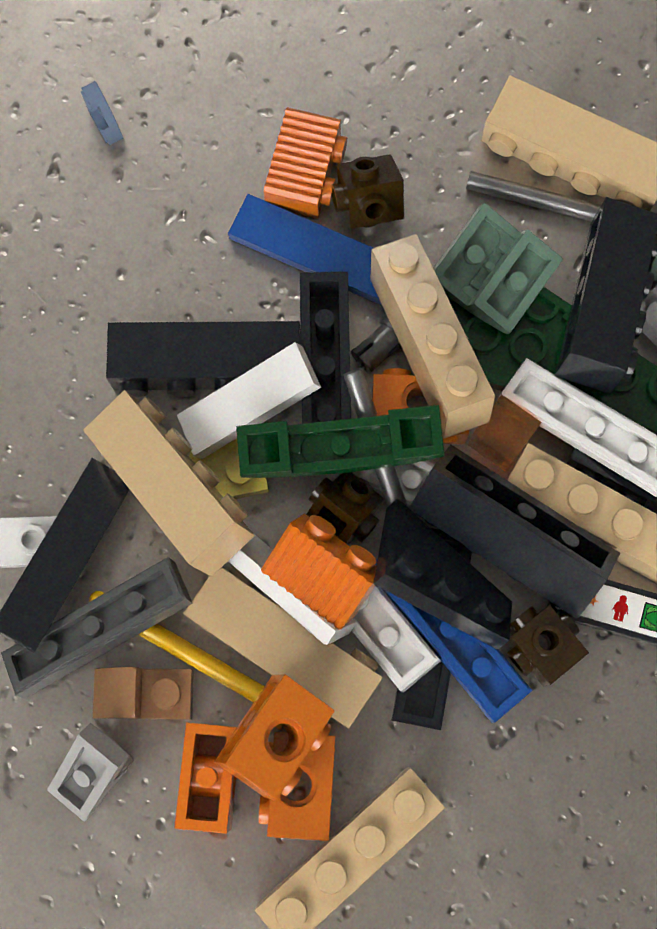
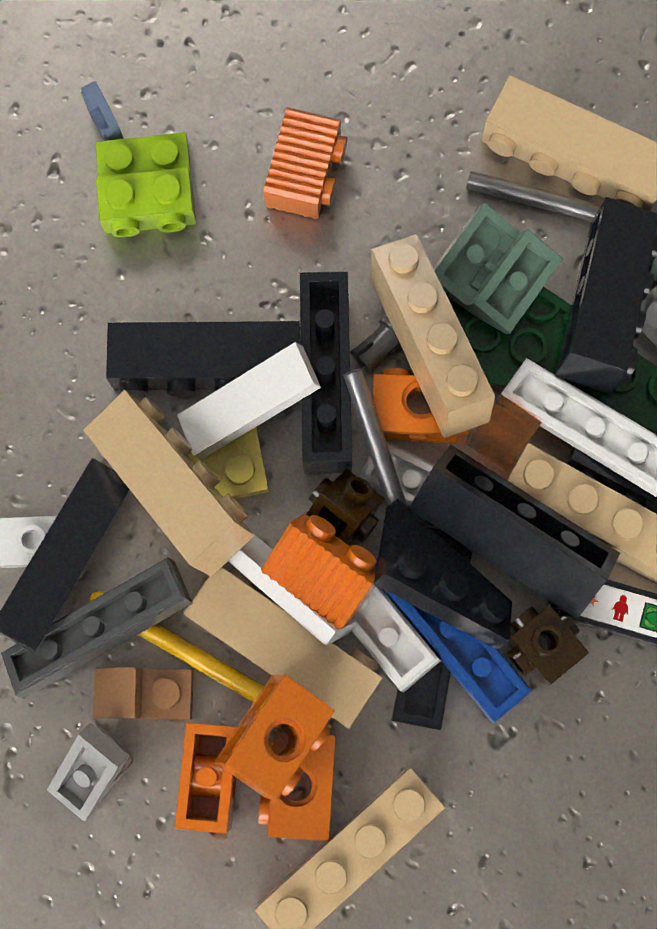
blue tile [228,194,382,305] -> none
dark green slope [236,405,445,478] -> none
dark brown brick [331,154,404,229] -> none
none -> lime plate [95,132,196,237]

